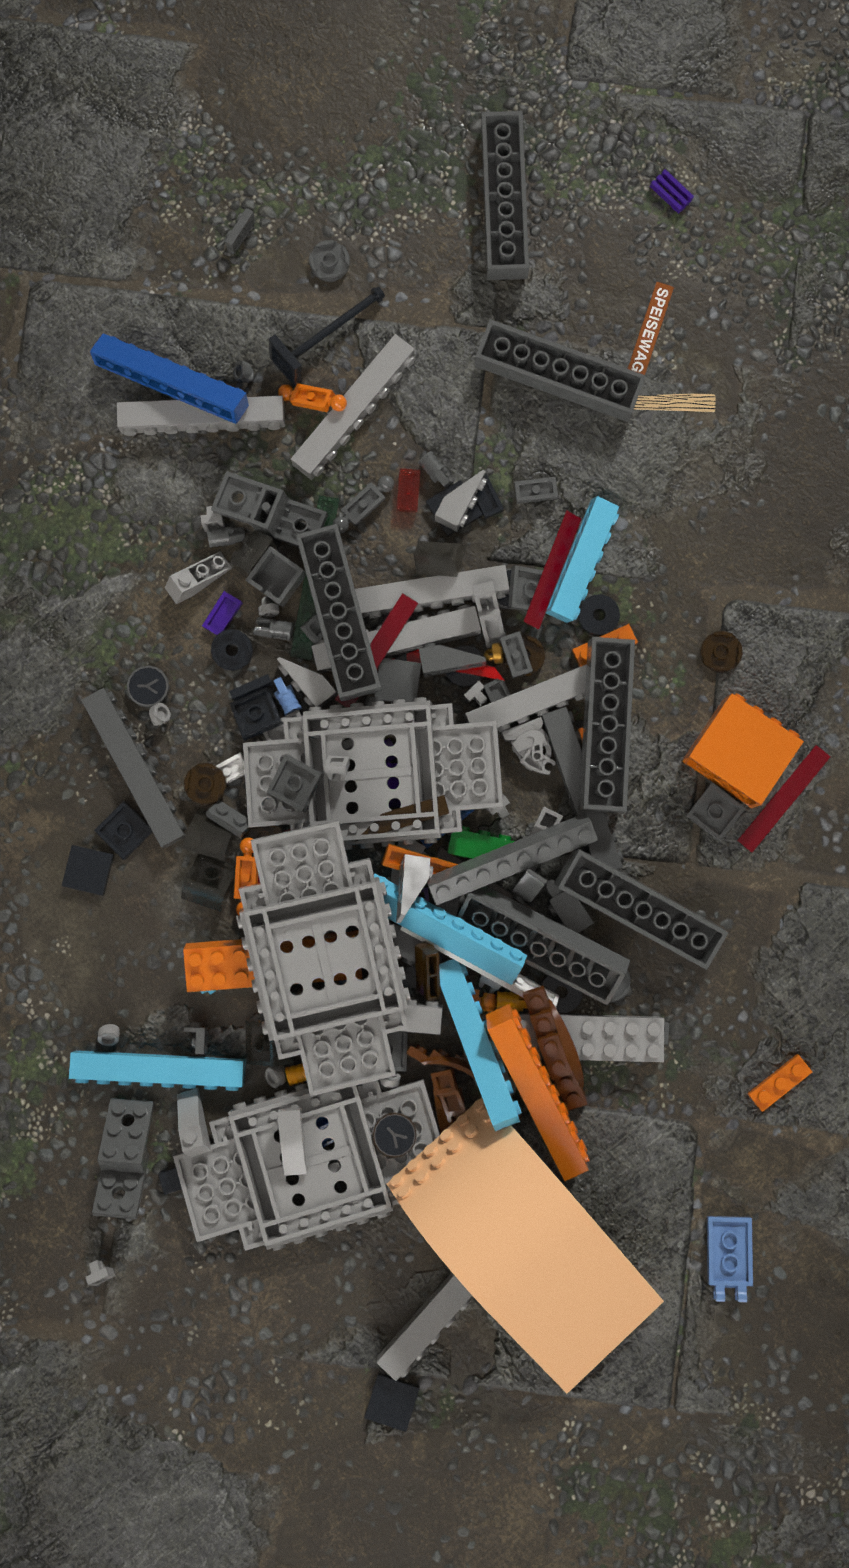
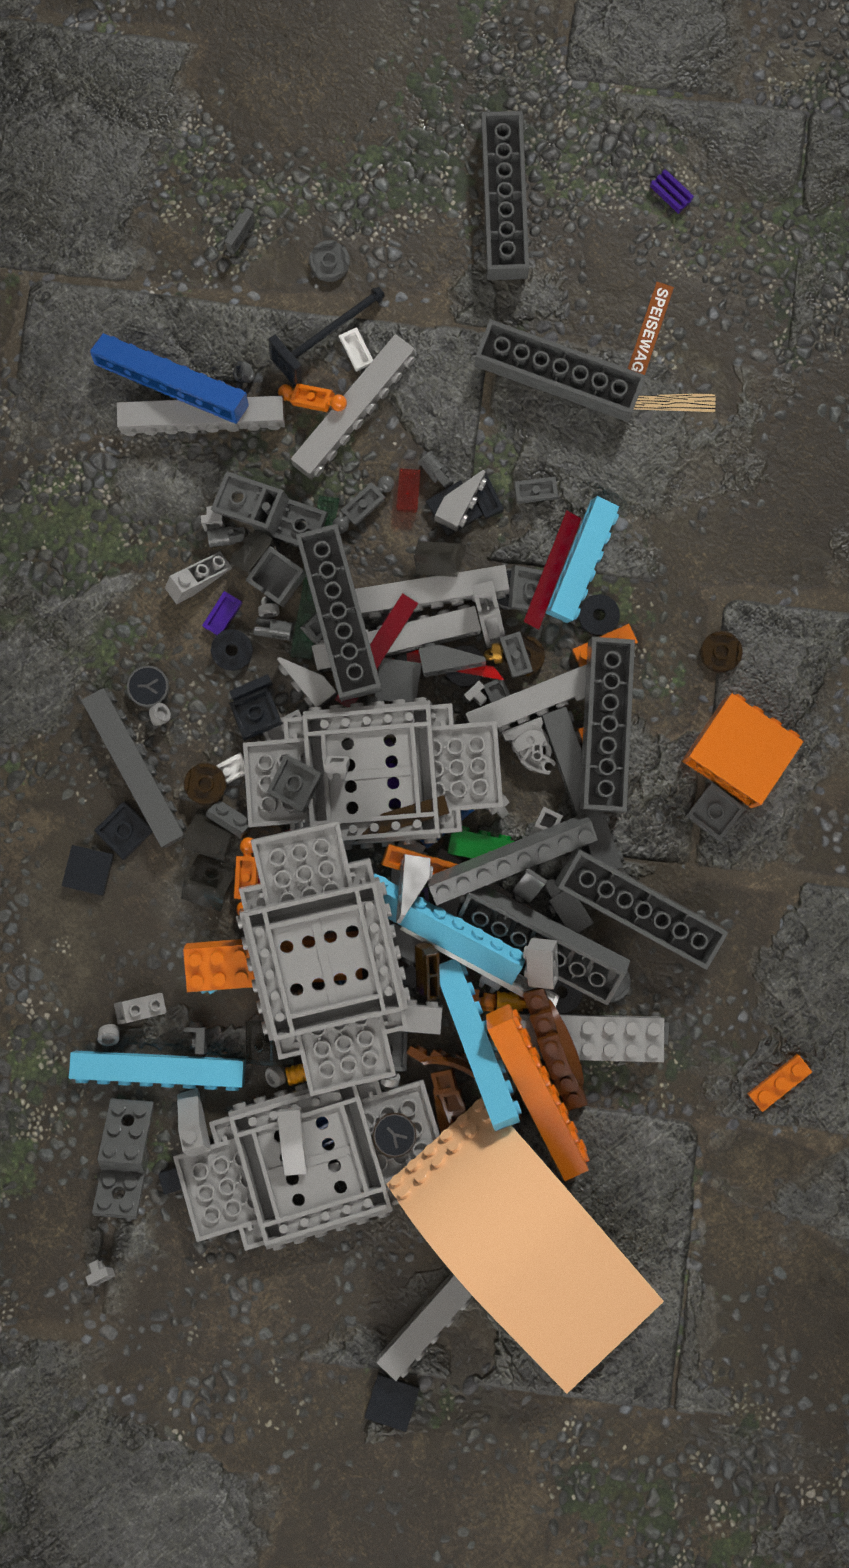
medium blue hinge [274,677,302,716] -> none
medium blue tile [707,1216,753,1302] -> none
dark red sticker [737,745,831,853] -> none
none -> light grey bracket [114,993,166,1024]
none -> white tile [338,327,373,372]
none -> light grey brick [523,938,558,989]

